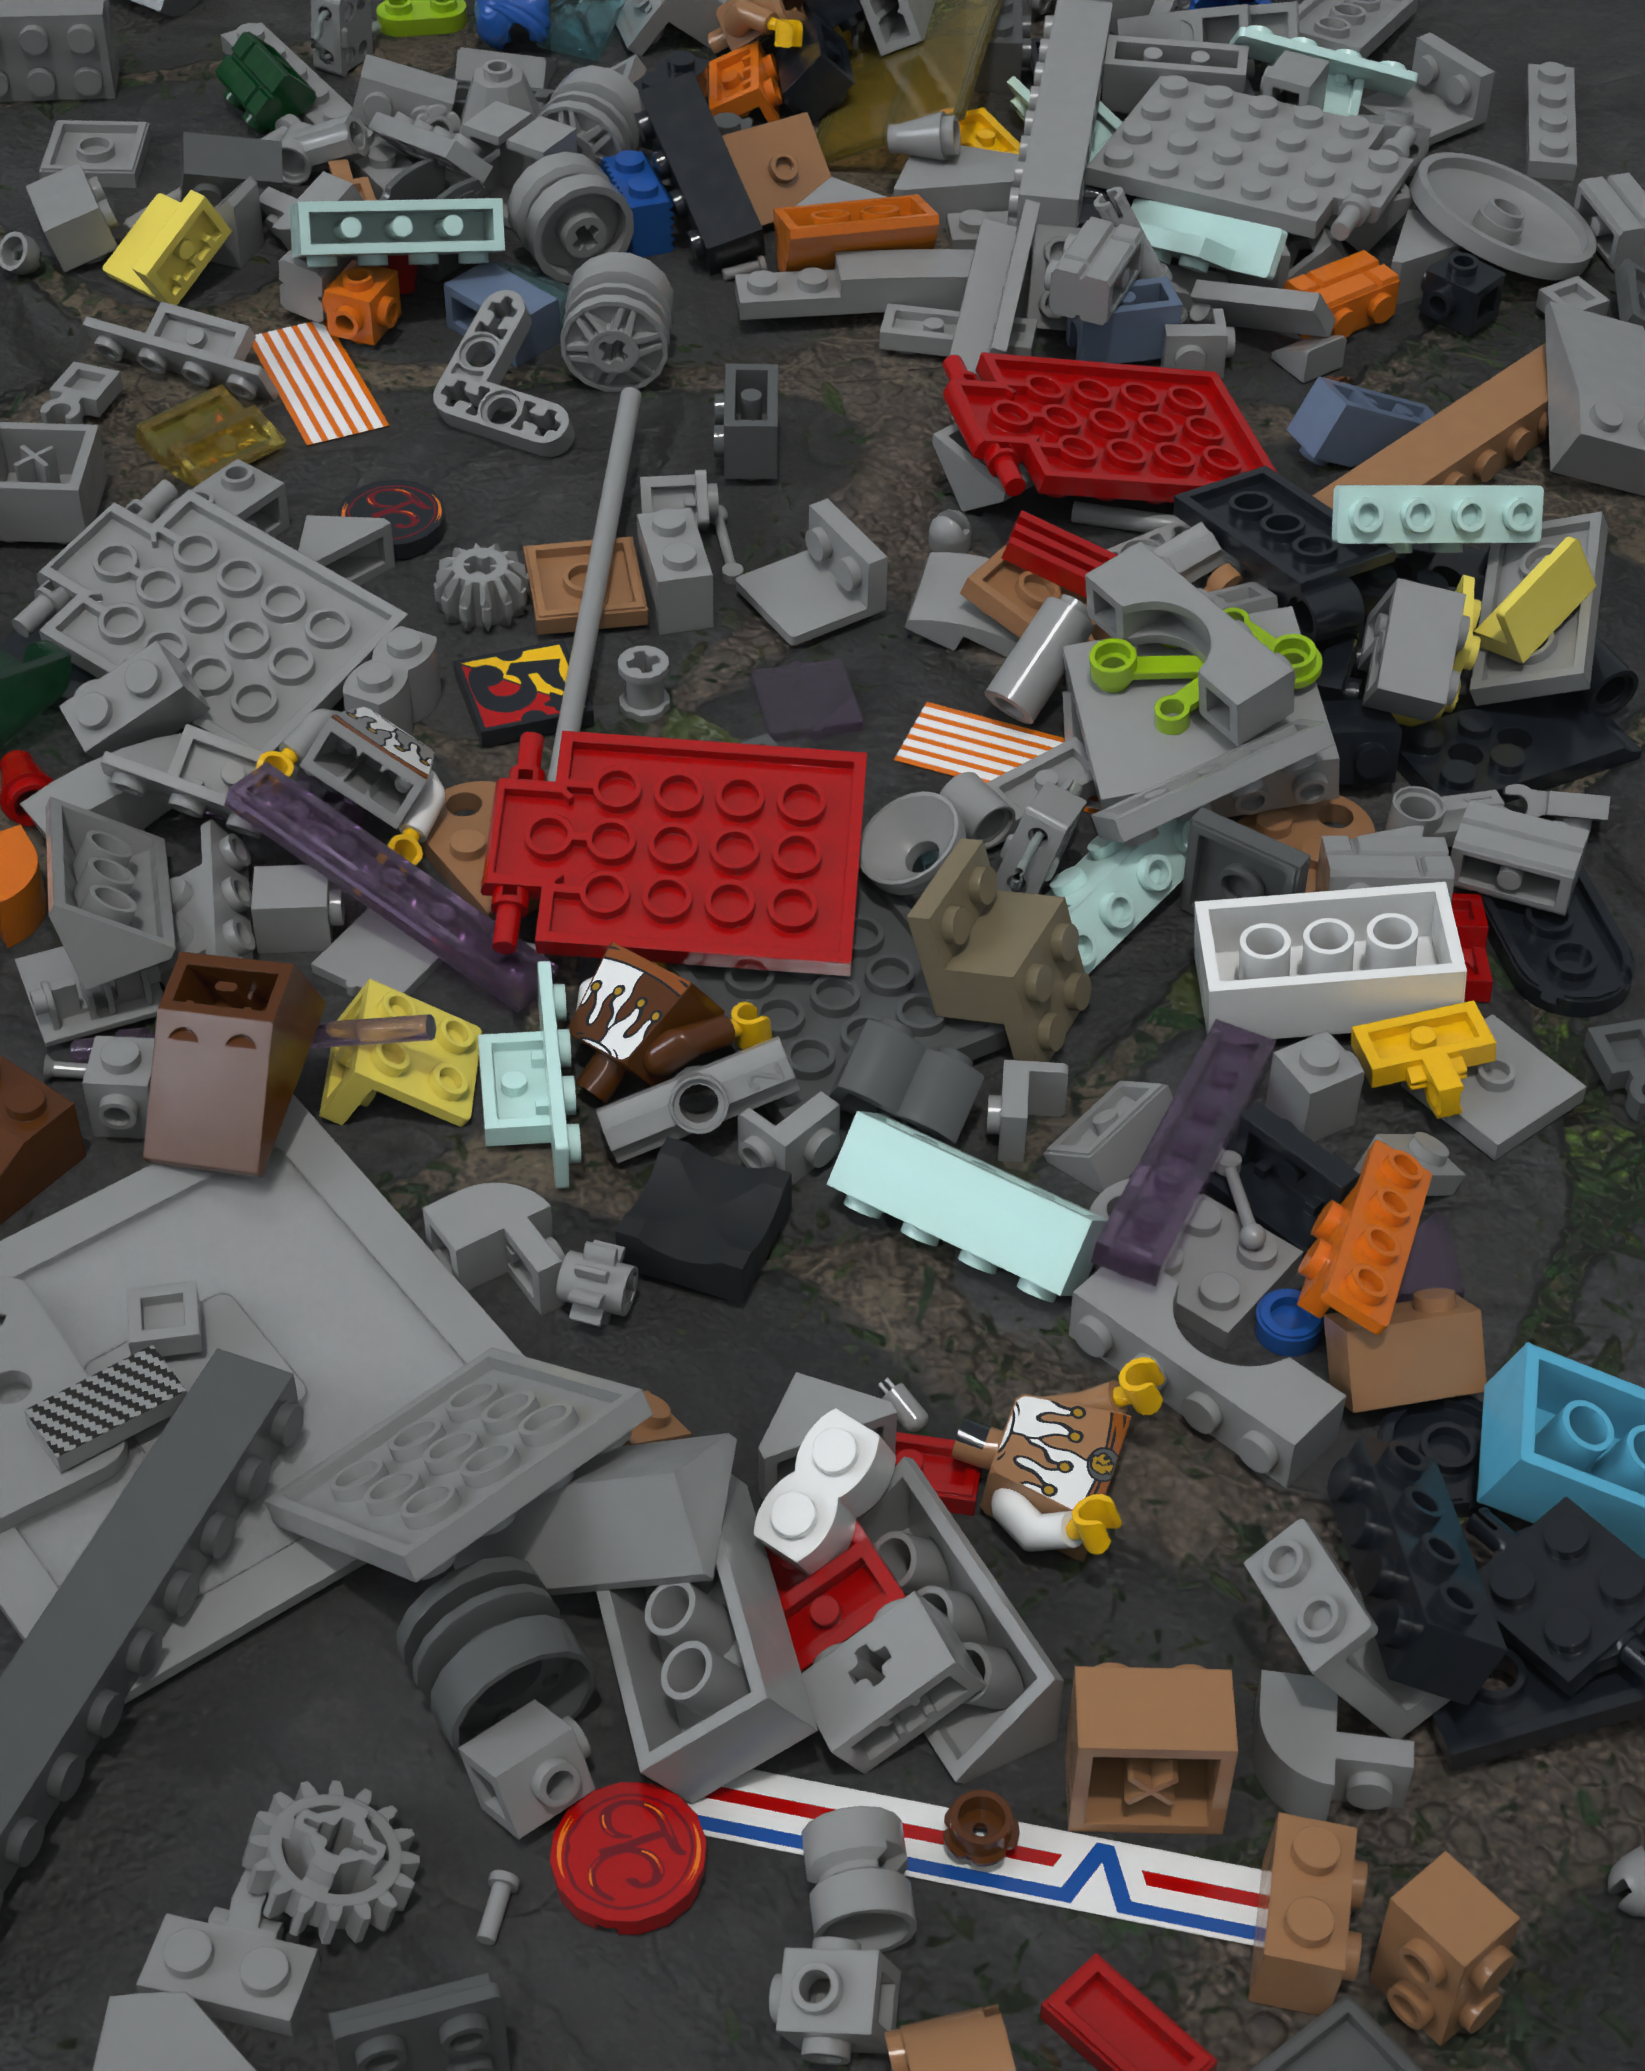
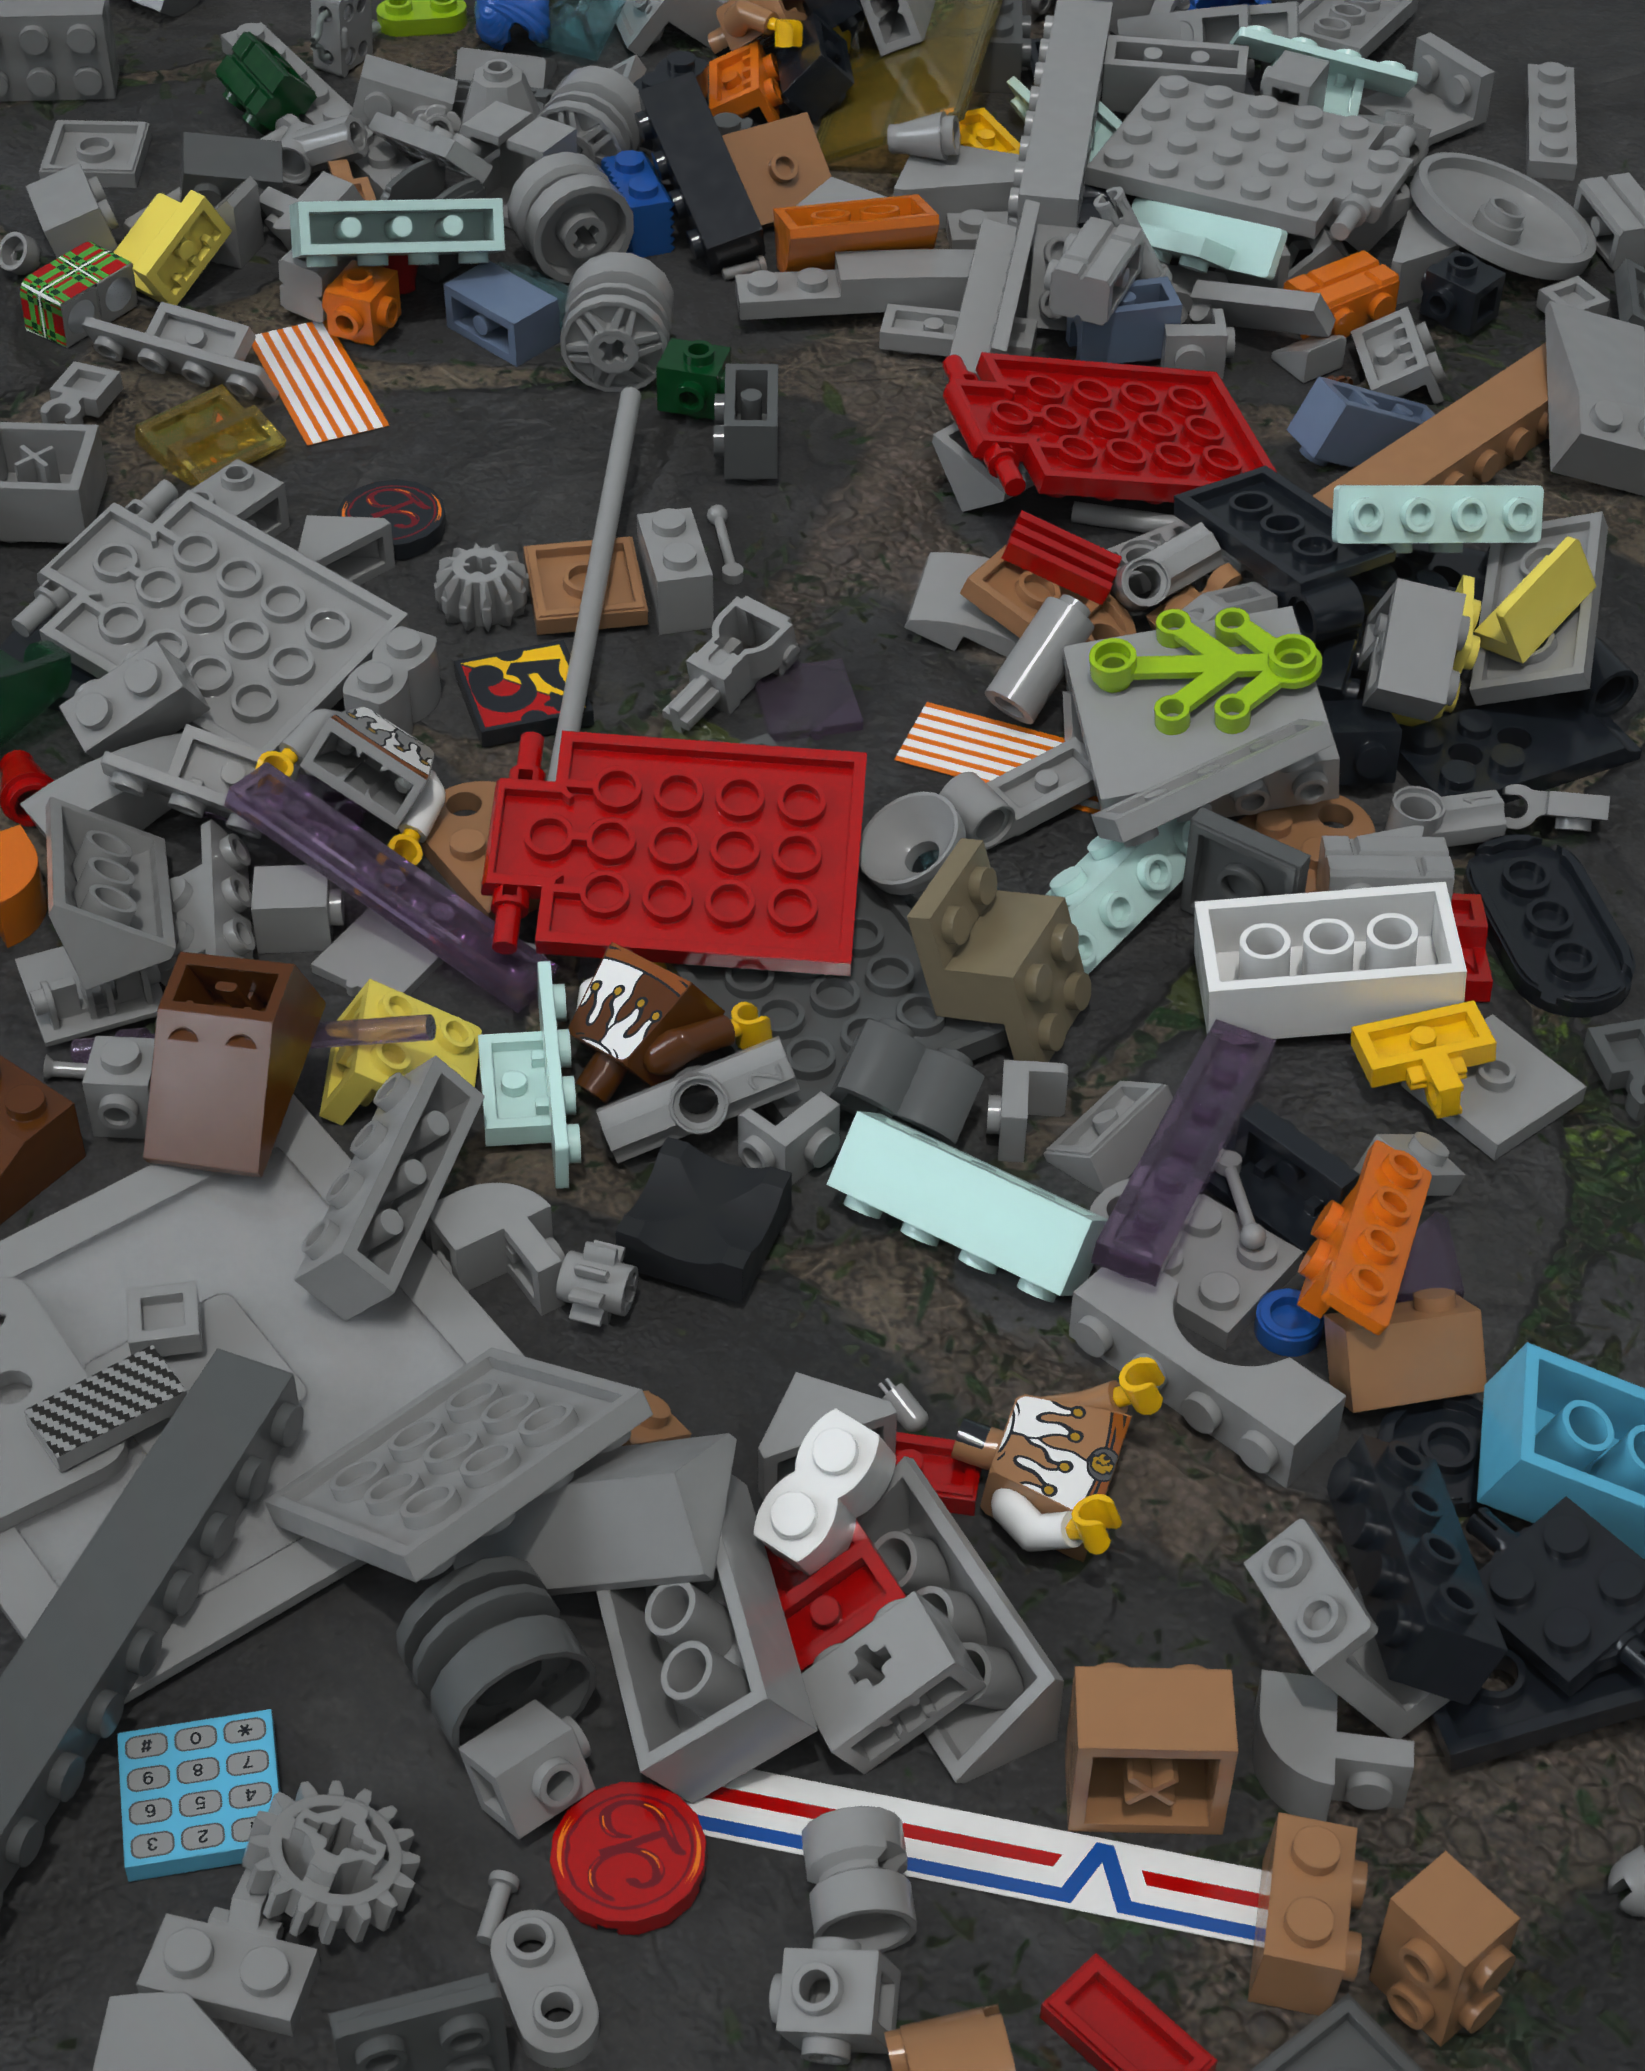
light grey beam [433,290,575,457] -> none
light grey bush [617,645,670,723] -> none
light grey bracket [639,470,719,531] -> none
light grey bracket [736,498,888,646] -> none
light grey hinge [928,509,972,554] -> none
reddish brown plate [943,1790,1020,1866] -> none
light grey piece [996,778,1087,895] -> none
light grey arch [1085,541,1296,747] -> none
light grey brick [1265,1030,1365,1142] -> none
light grey brick [1451,800,1590,916] -> none
none -> piece [20,241,137,348]
none -> tile [117,1709,280,1882]
none -> light grey brick [294,1056,485,1321]
none -> light grey plate [490,1910,600,2068]
none -> dark green brick [656,338,731,420]
none -> light grey piece [662,596,800,734]
none -> light grey bracket [1351,306,1447,405]

